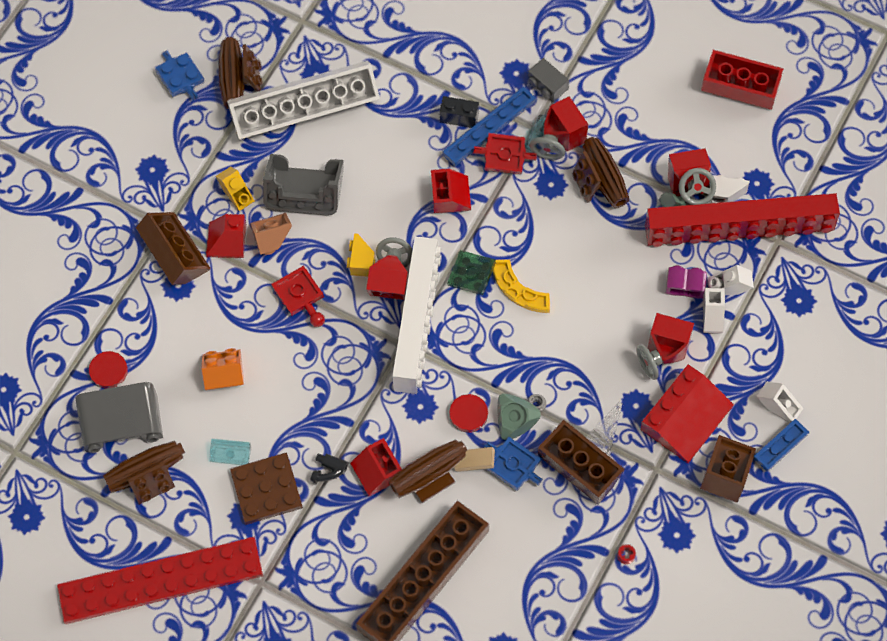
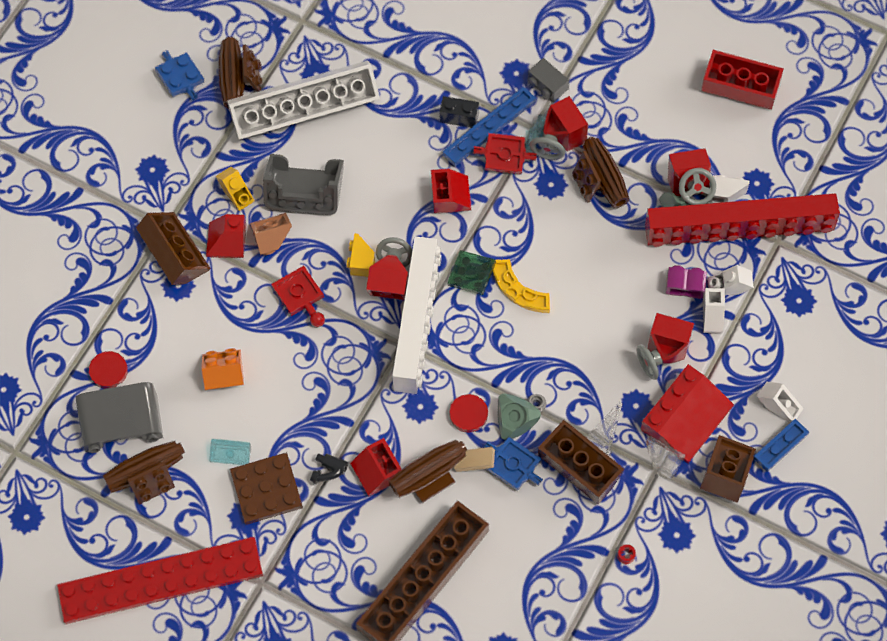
none -> clear slope [646,436,686,479]

